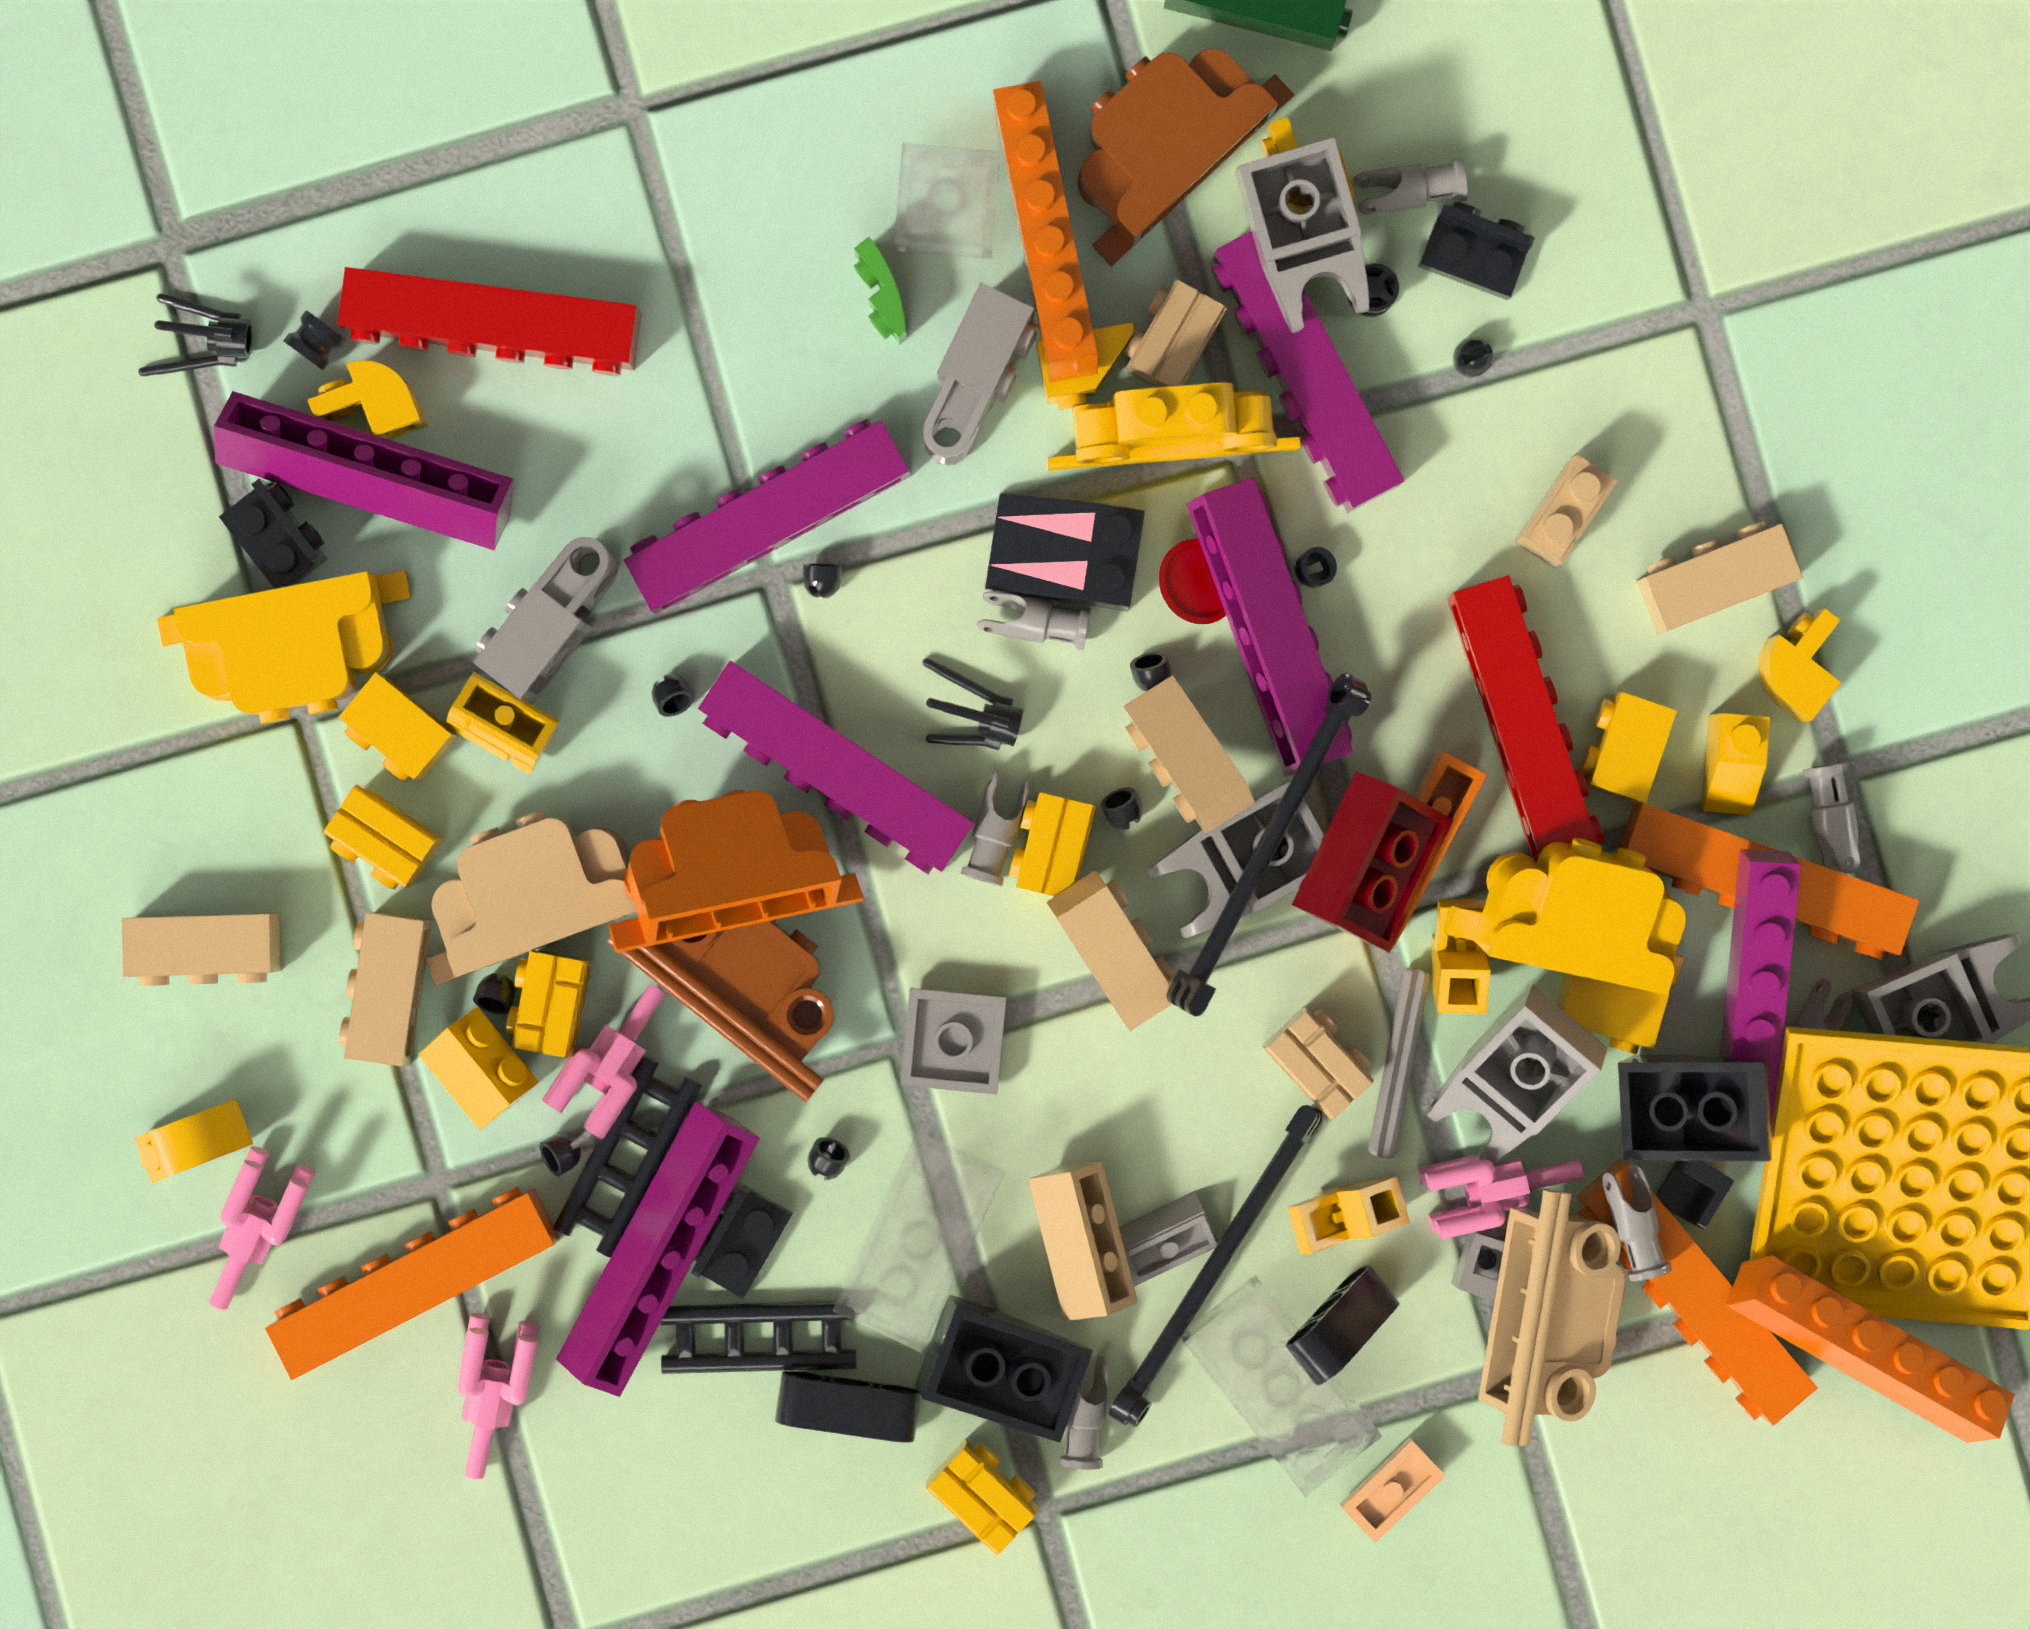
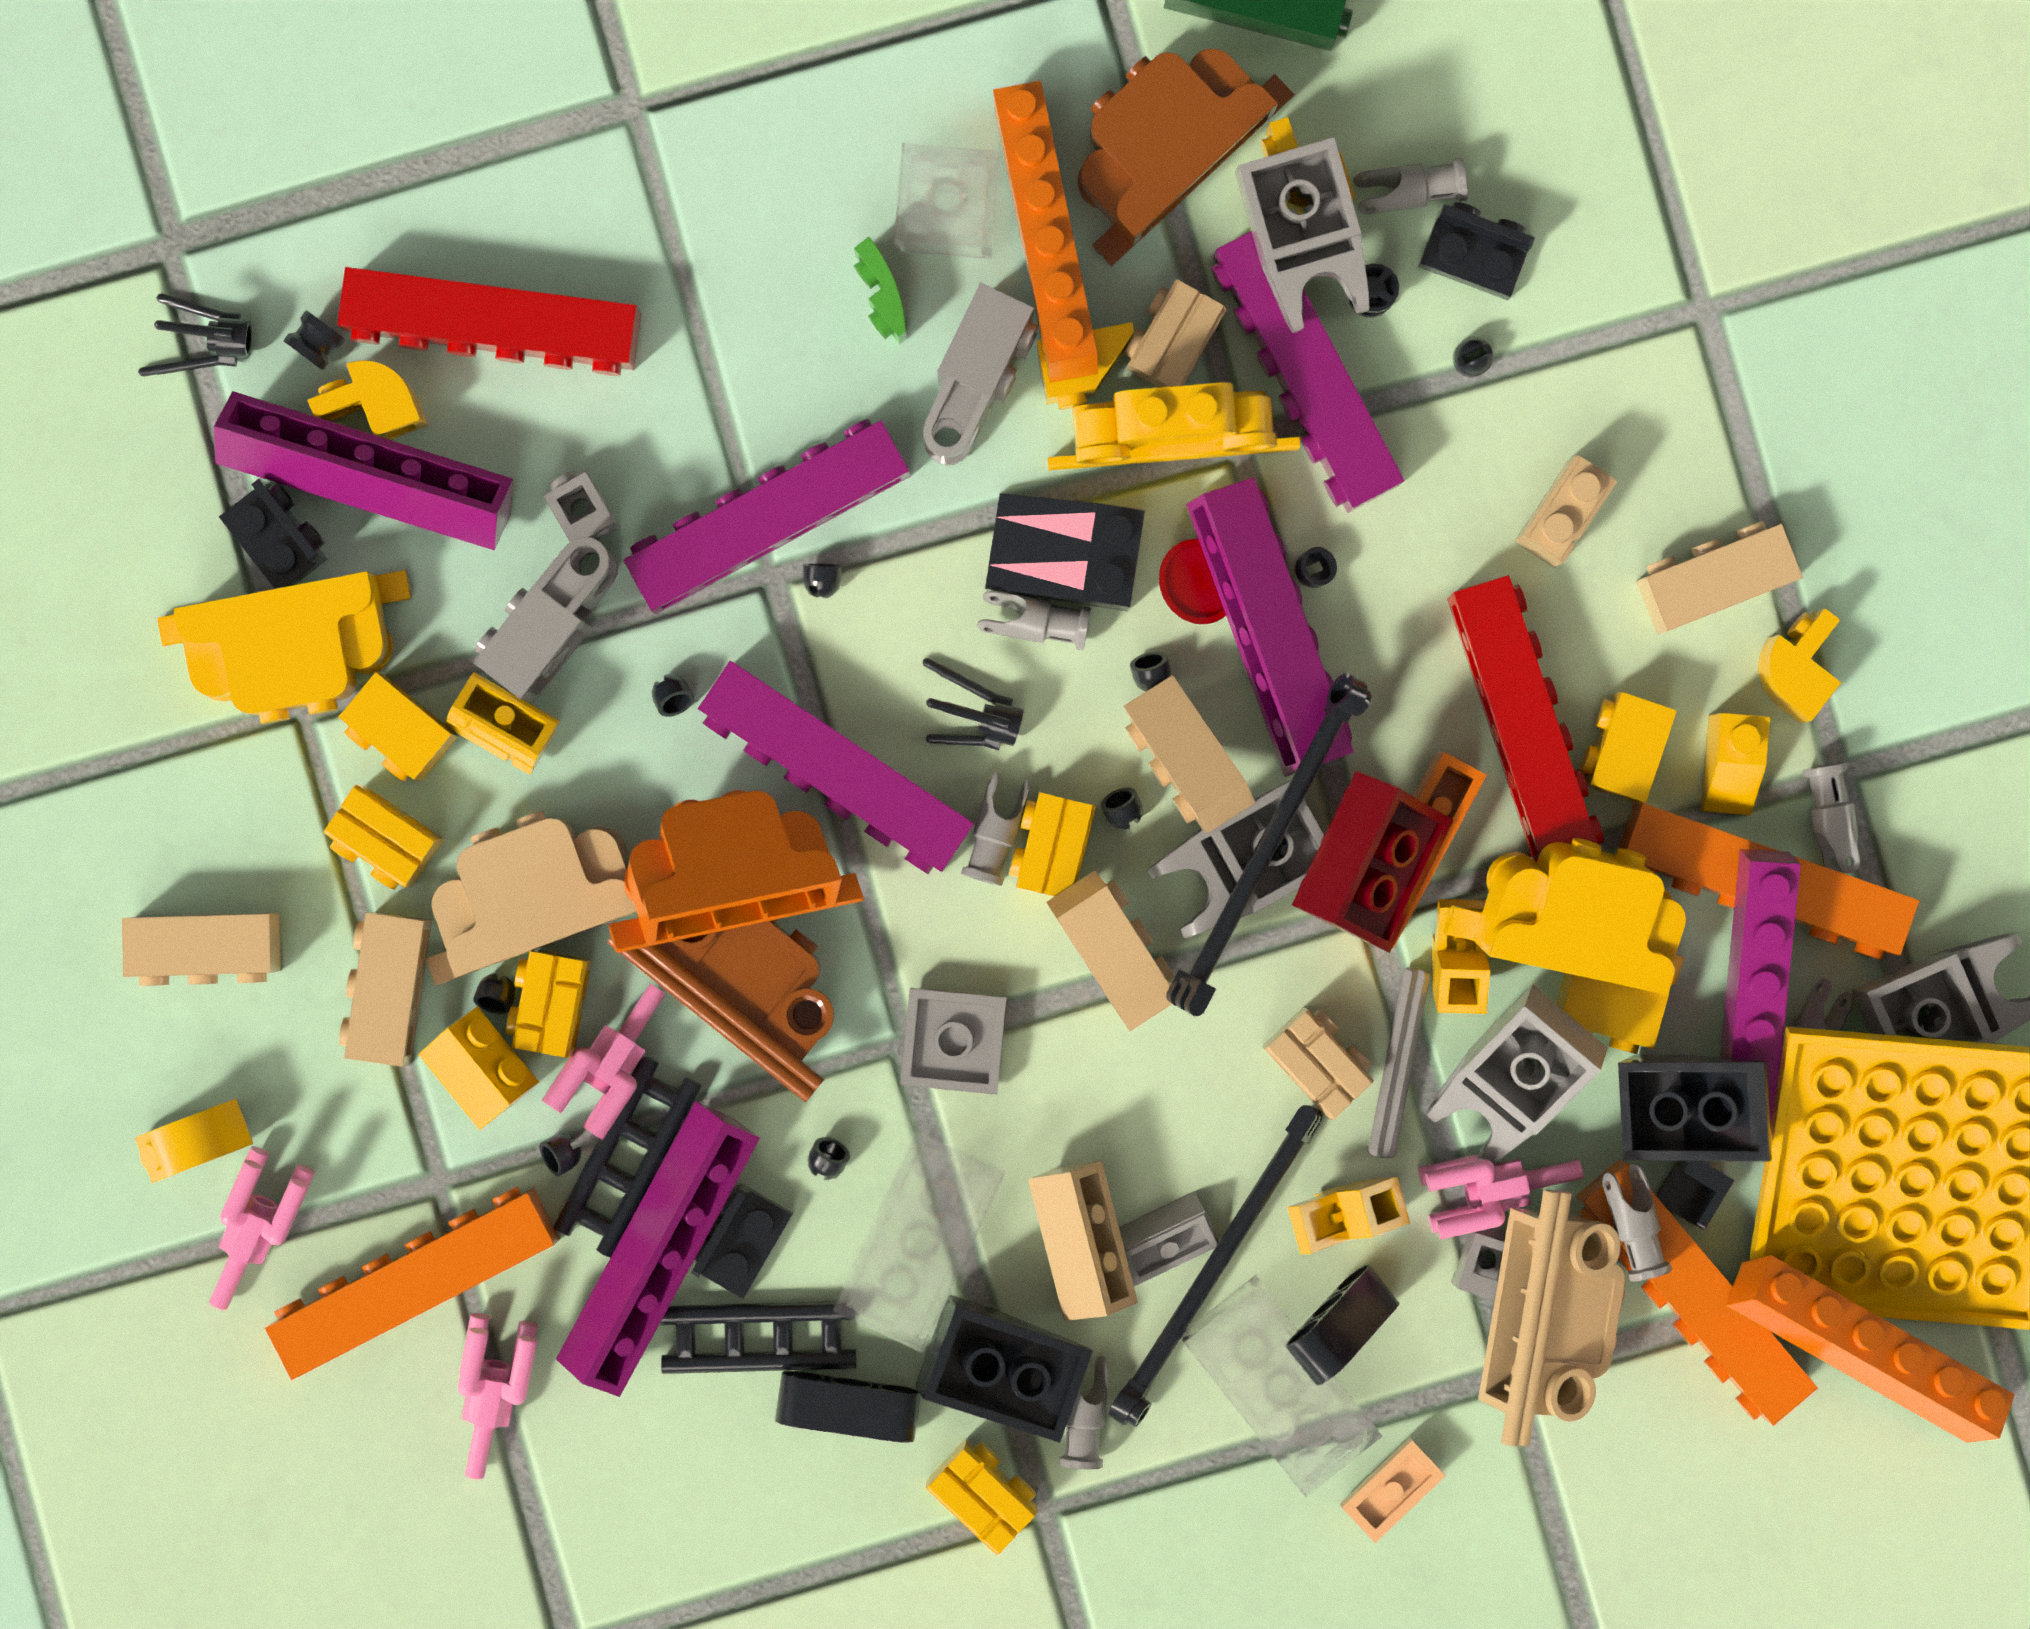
none -> light grey brick [543,470,620,542]

